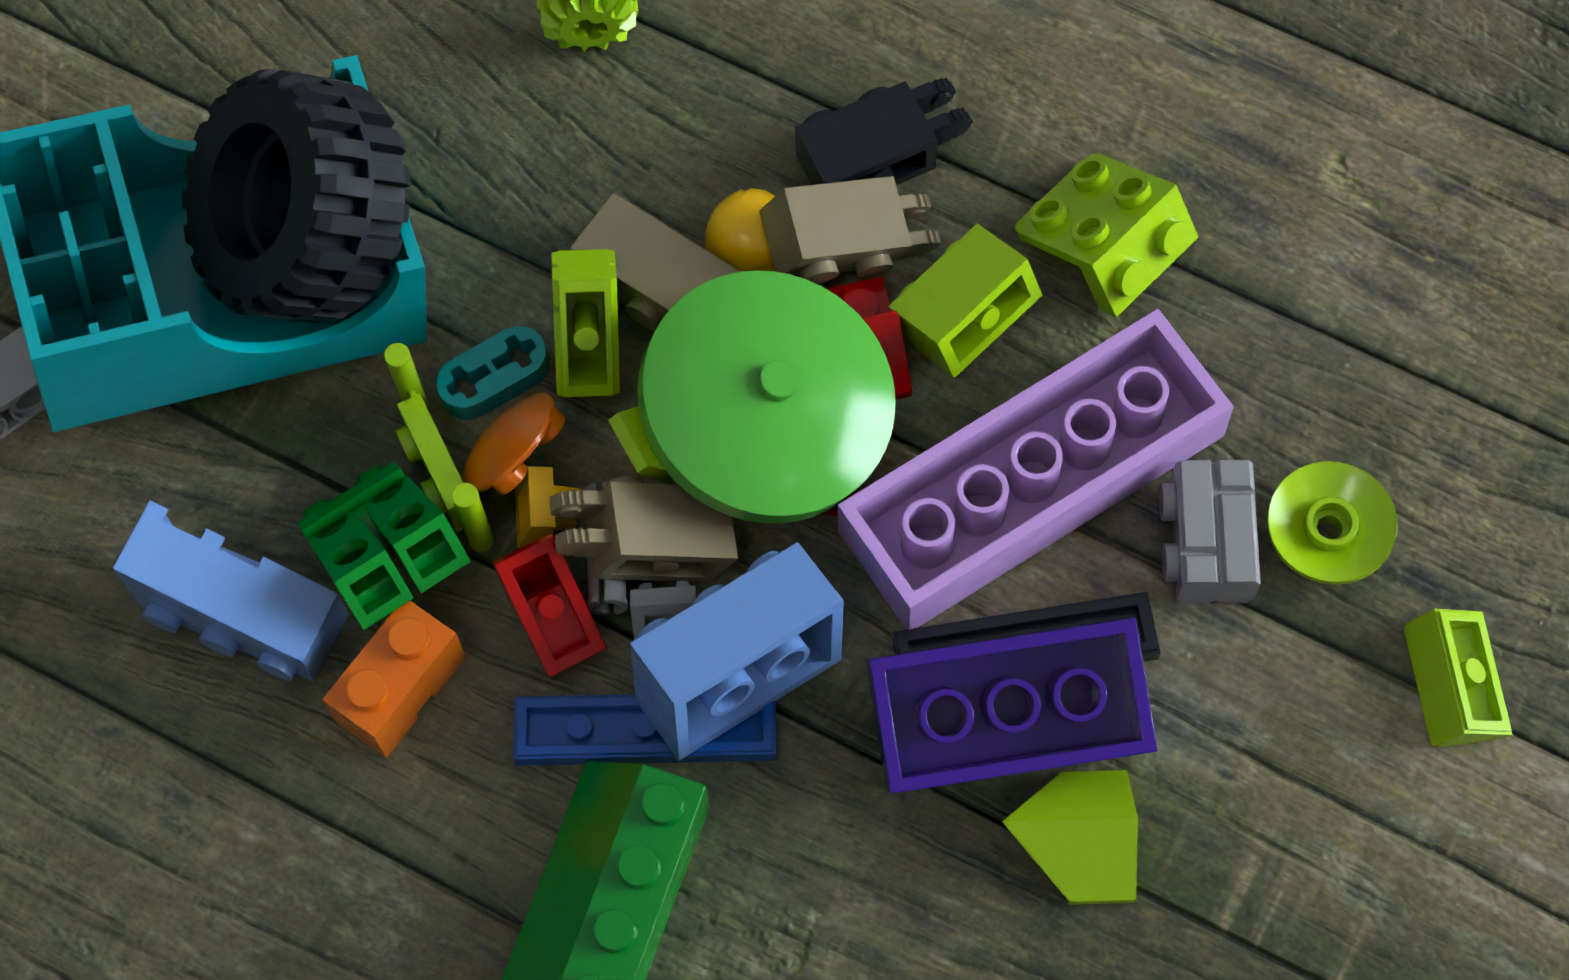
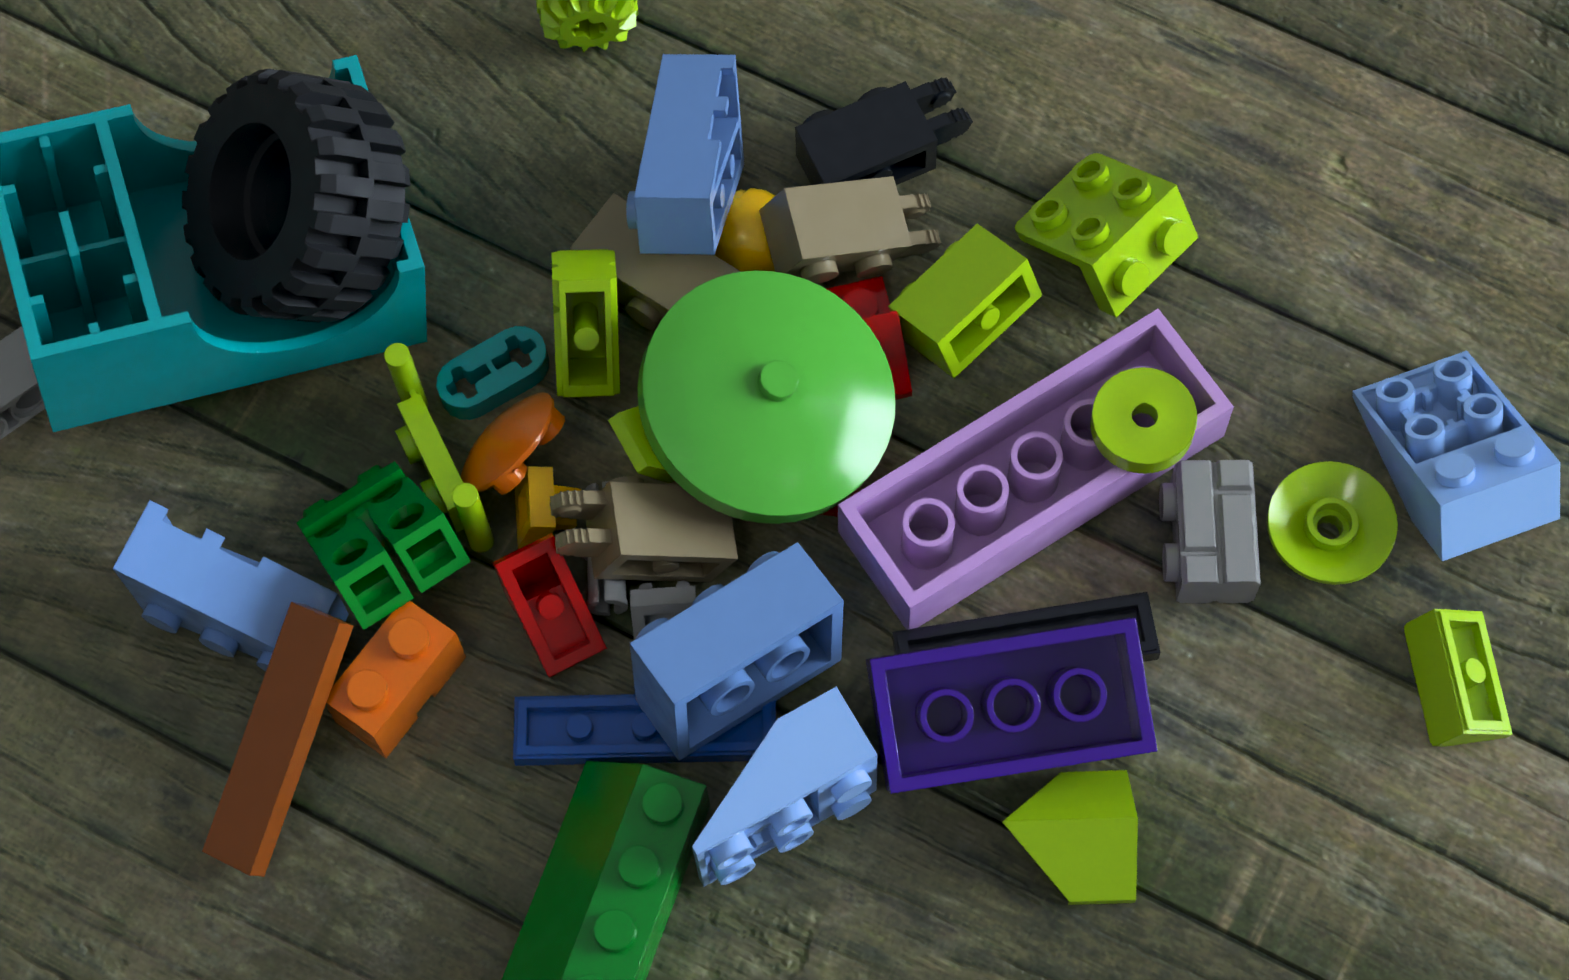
none -> dark orange tile [202,602,354,877]
none -> medium blue wedge [626,54,744,255]
none -> light blue slope [692,686,878,887]
none -> lime piece [1090,367,1197,474]
none -> light blue slope [1352,351,1560,561]

